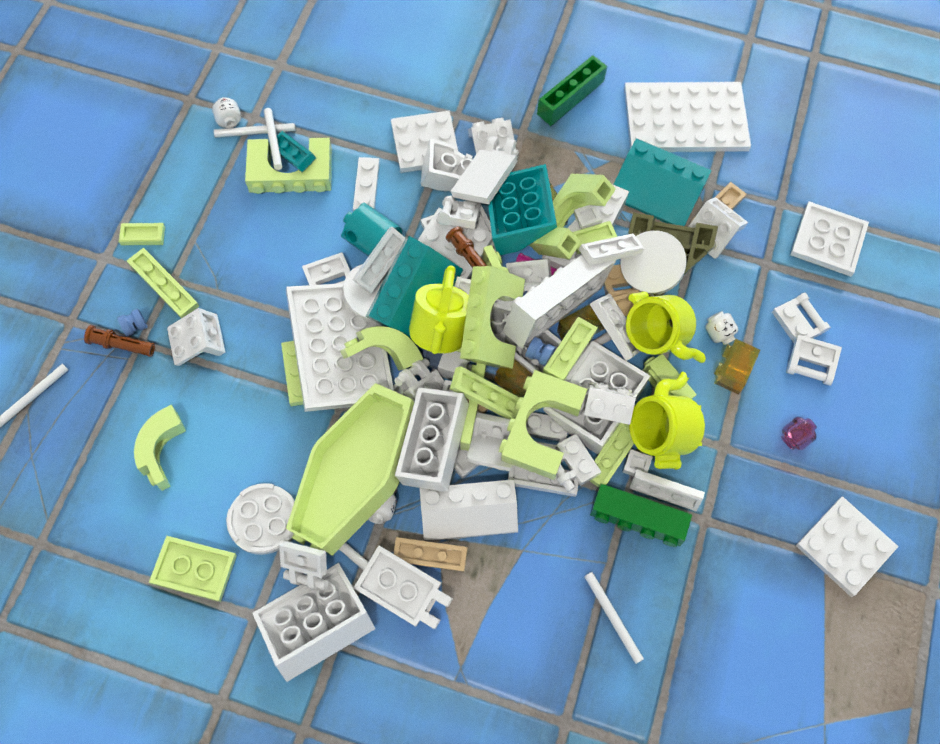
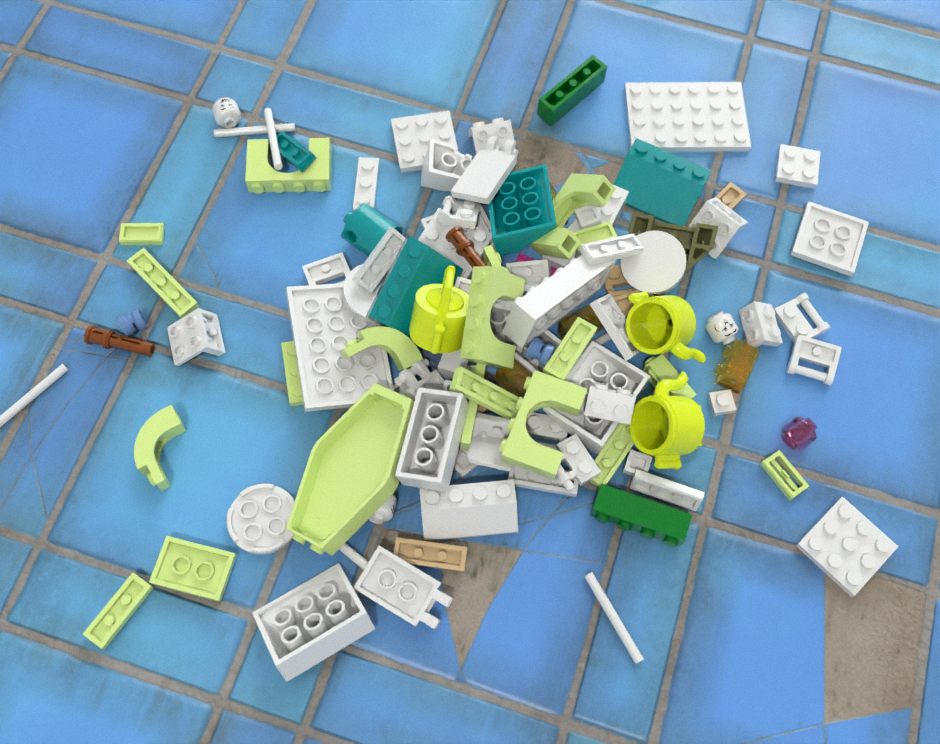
white plate [279,541,329,590] -> none
none -> yellowish green plate [83,573,154,650]
none -> white plate [707,389,736,416]
none -> white bracket [739,301,783,349]
none -> yellowish green tile [760,450,810,501]
none -> white plate [775,144,820,189]

